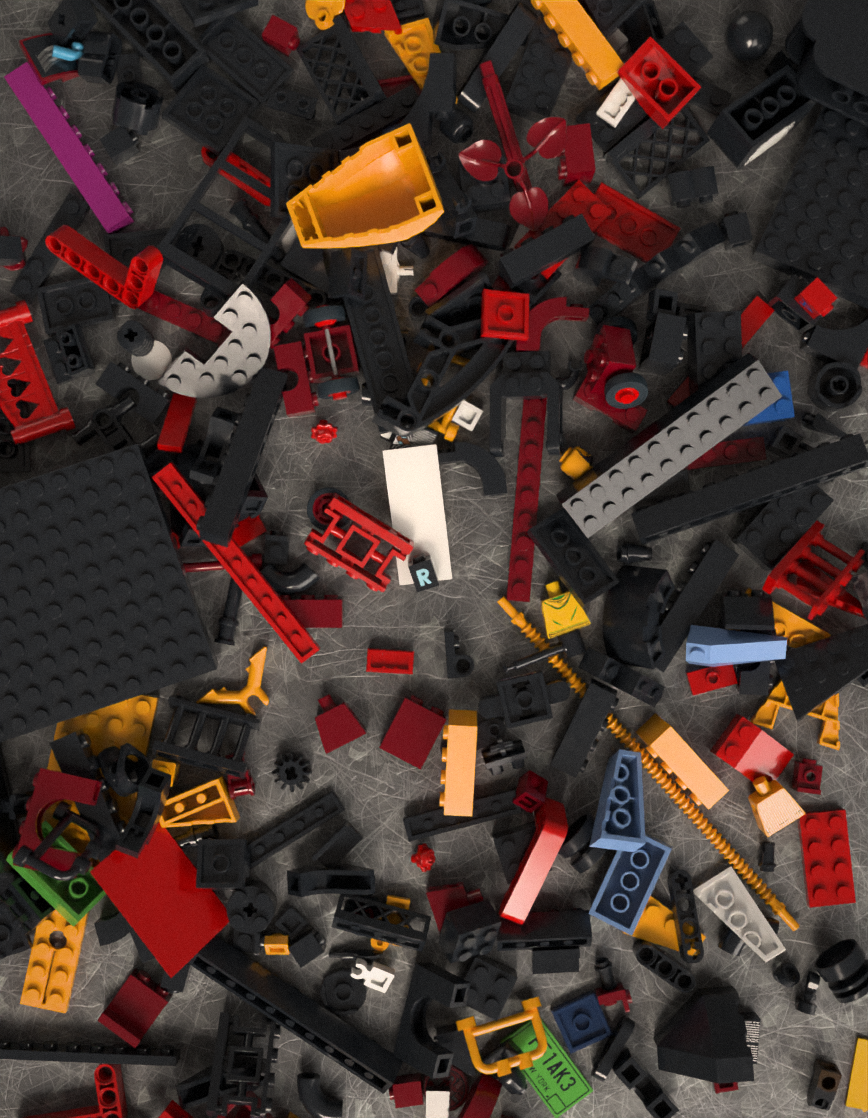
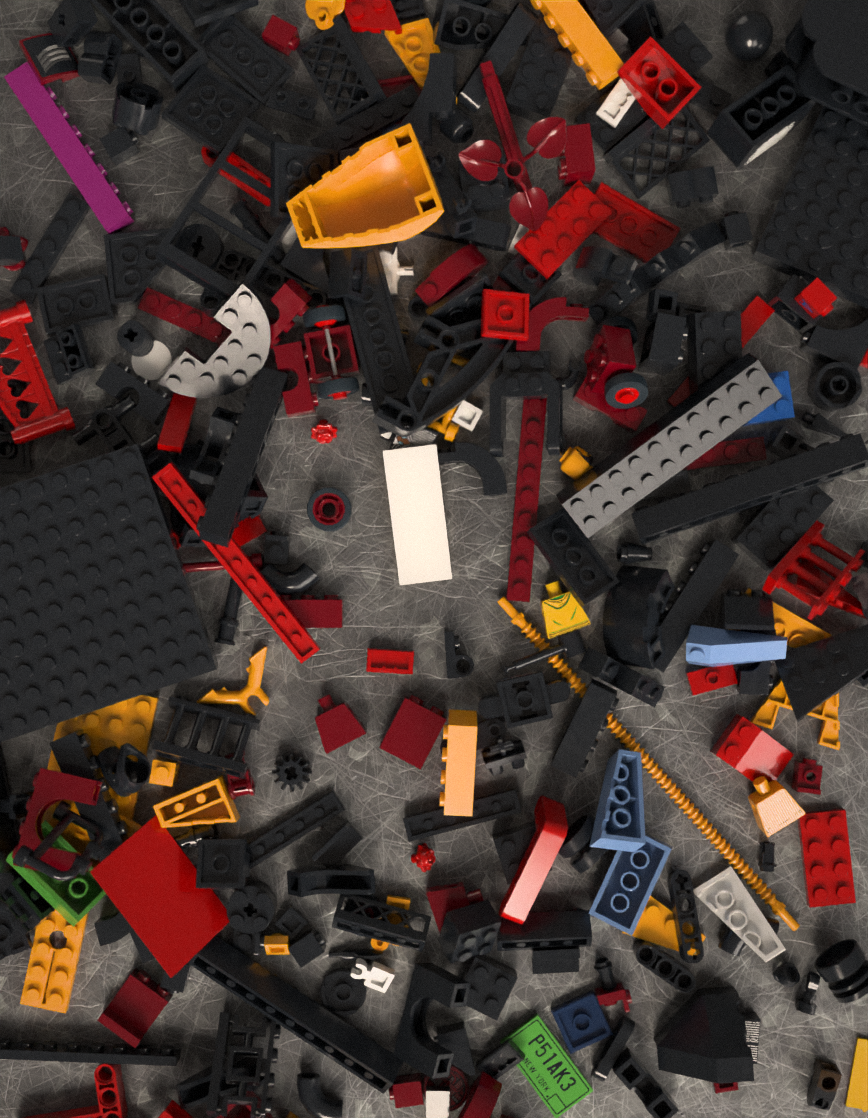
red beam [45,225,163,309] -> none
dark azure arm [52,42,84,61] -> none
black arch [115,767,171,858] -> none
red fence [304,493,414,593] -> none
black cone [400,232,430,259] -> none
black brick [408,554,439,592] -> none
light orange bar [456,996,547,1077] -> none
black brick [497,214,596,289] -> none
black plant [498,1067,527,1095] -> none
dark red brick [512,770,548,813] -> none
light orange wedge [636,713,729,810] -> none

